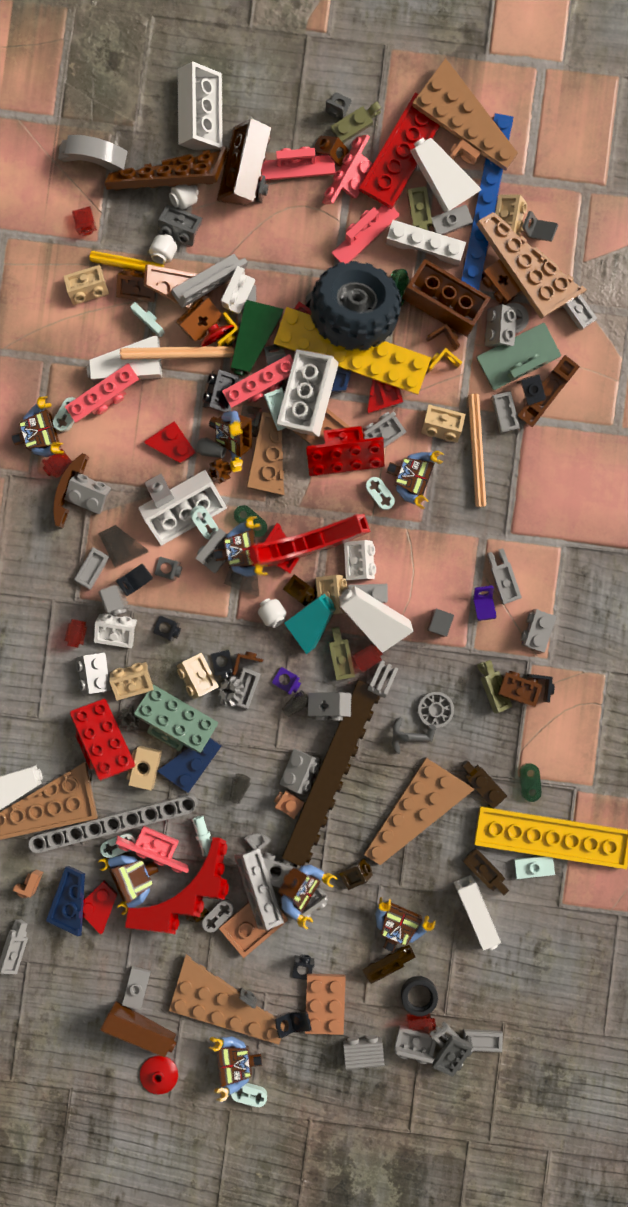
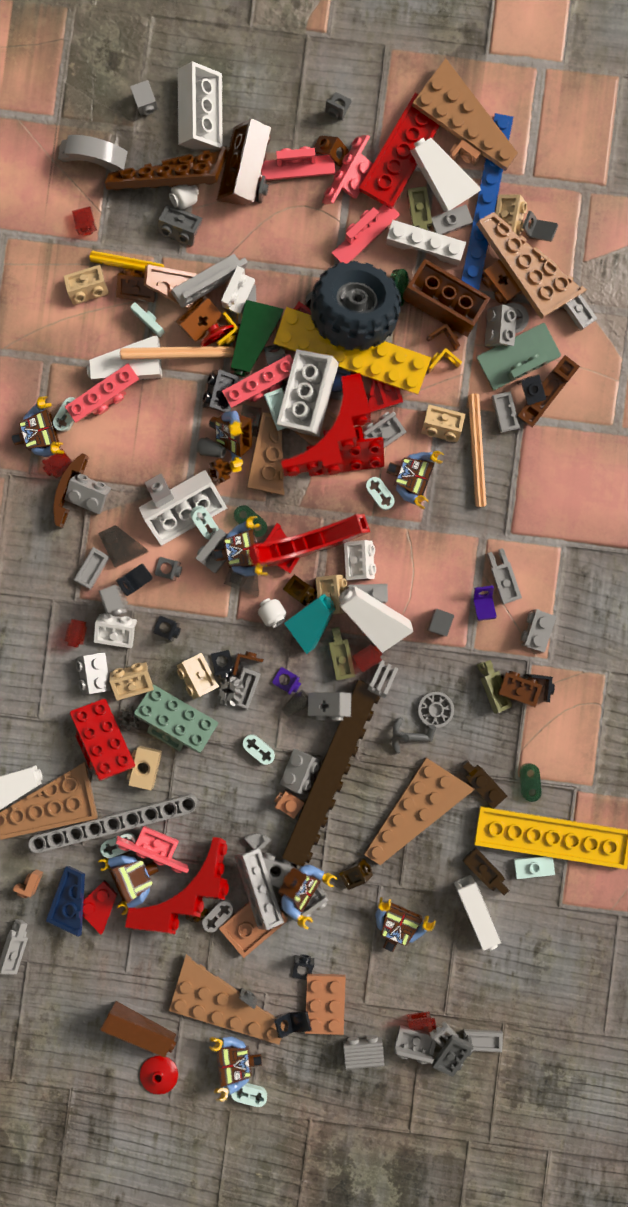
light grey plate [122,966,151,1010] -> none
red wing [144,421,196,464] -> none
white head [149,234,177,264] -> none
dark blue wing [157,737,222,793] -> none
light aqua pin [192,815,211,856] -> none
clear smoke cone [229,773,251,804] -> none
olive plate [331,102,381,143] -> none
dark brown hinge [362,945,416,984] -> none
black tyre [401,976,438,1017] -> none
none -> light grey brick [130,80,158,116]
none -> light aqua beam [243,734,275,765]
none -> red arch [281,373,371,477]

